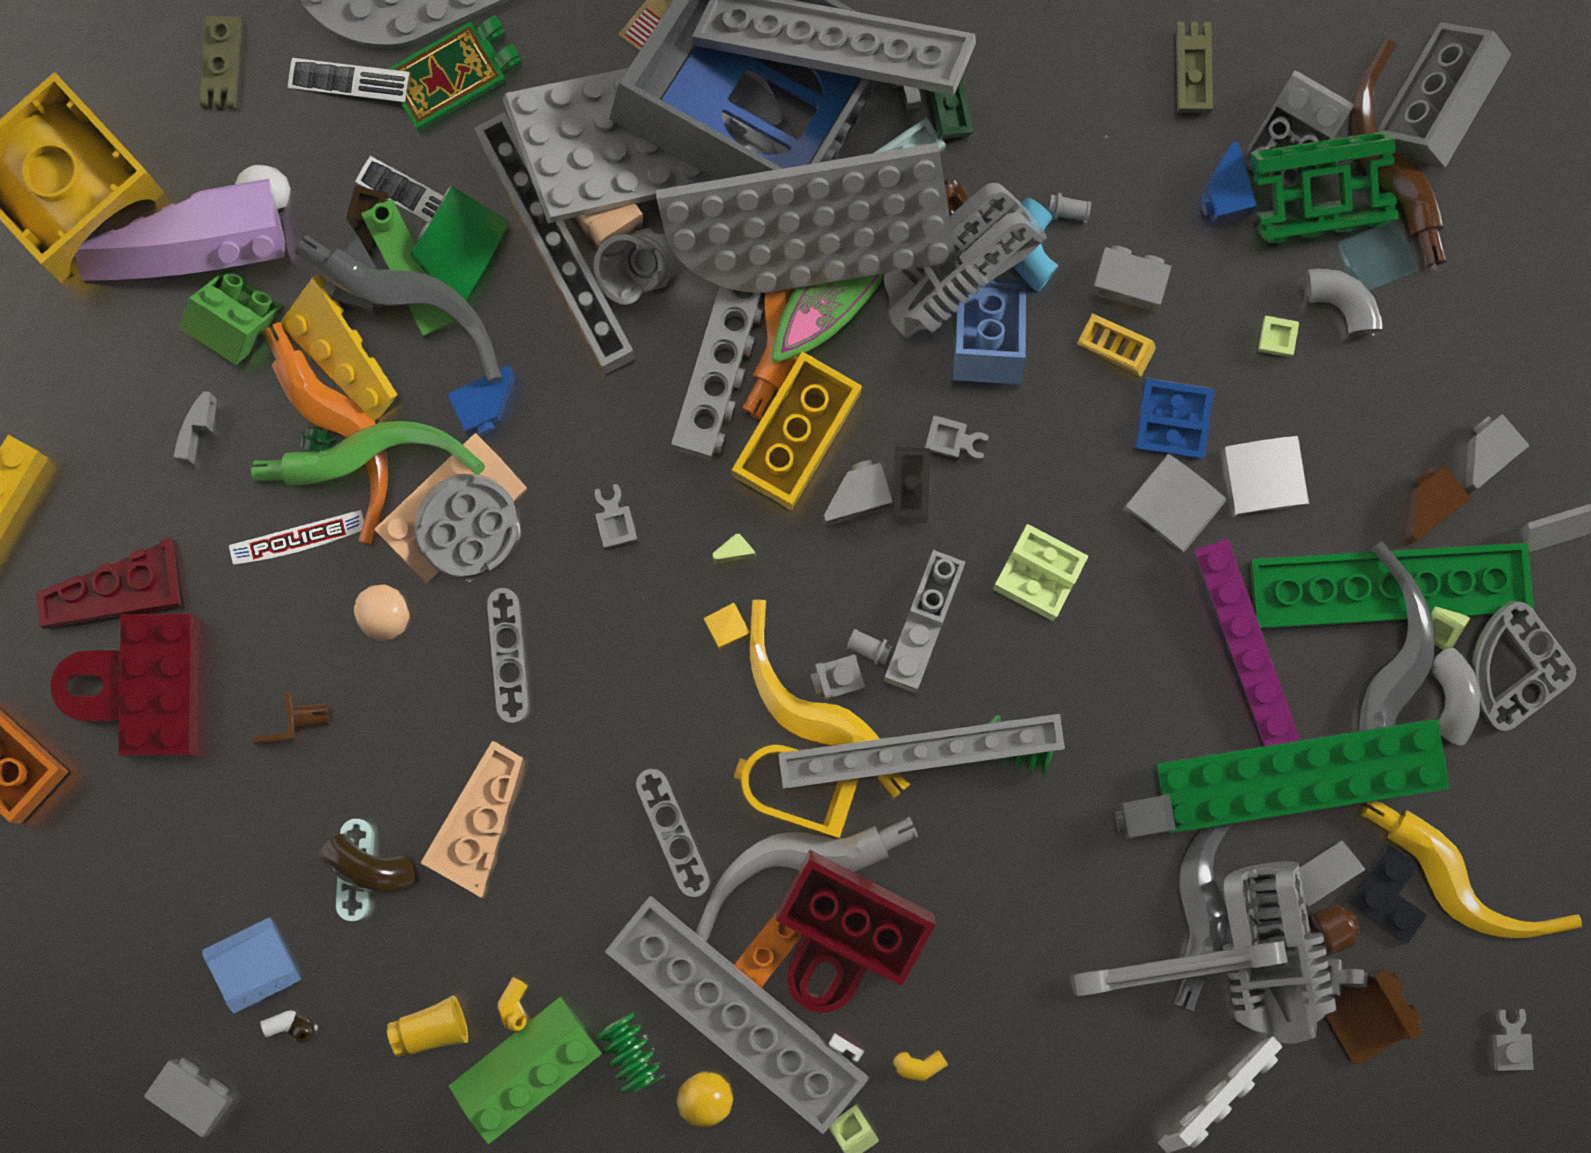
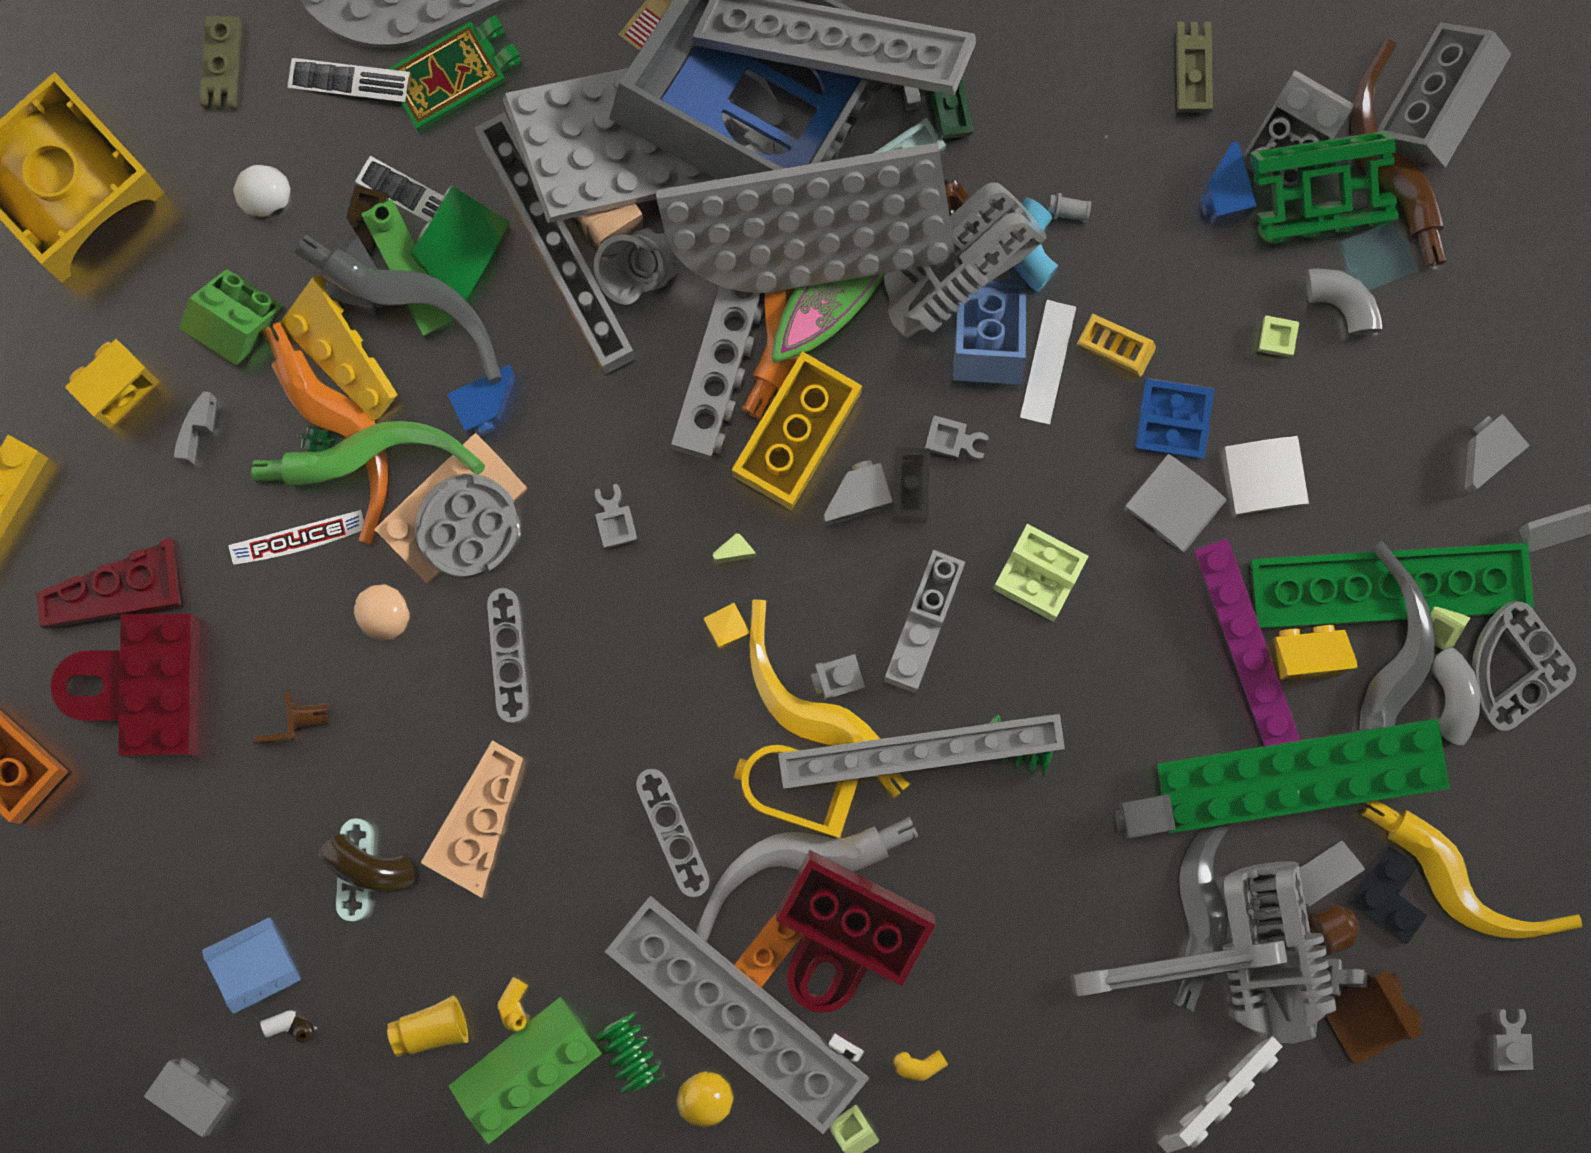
lavender wedge [75,179,285,280] -> none
light grey pin [846,629,893,666] -> none
light grey brick [1091,246,1172,312] -> none
reddish brown slope [1406,466,1471,545] -> none
none -> yellow brick [65,339,160,429]
none -> white sticker [1020,300,1076,425]
none -> yellow slope [1270,625,1358,681]

